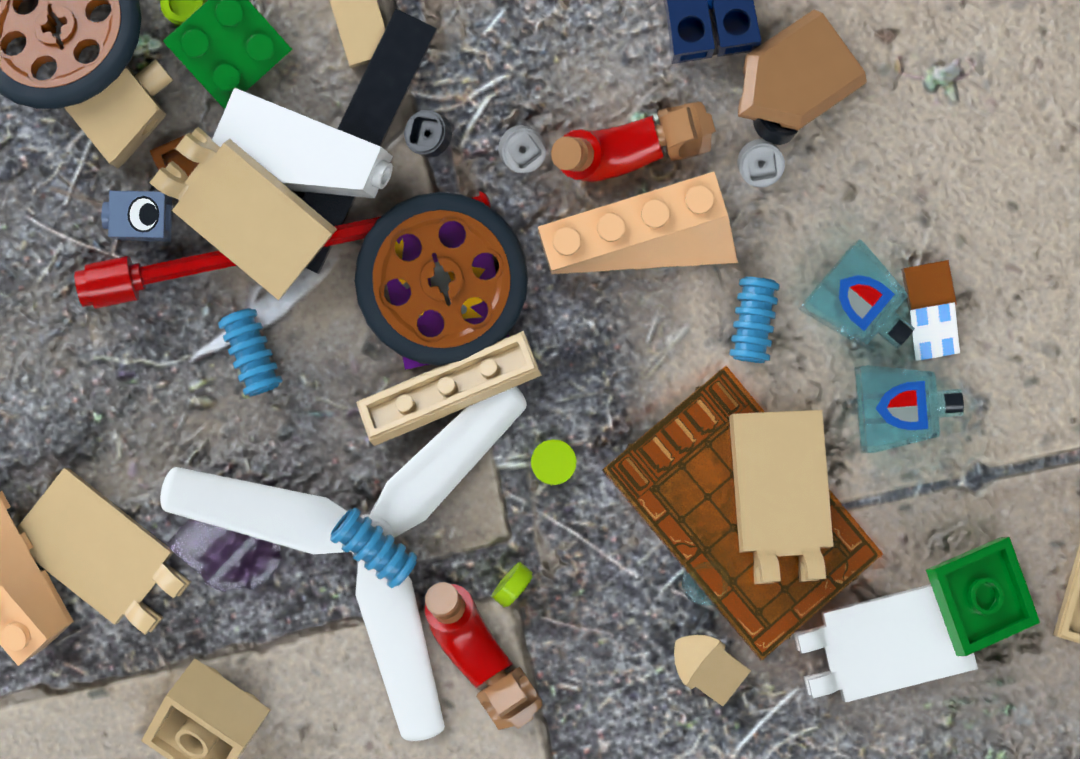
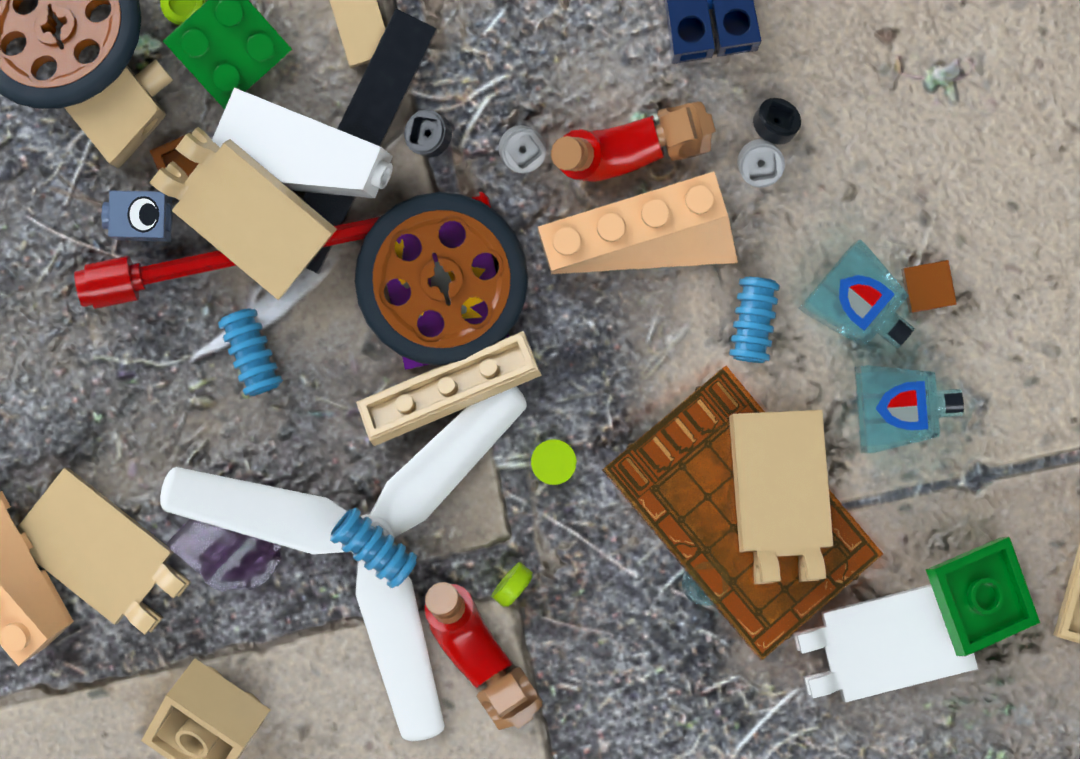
tan tile [674,635,751,706] -> none
medium nougat tile [738,9,867,130] -> none
white sticker [910,302,960,361] -> none

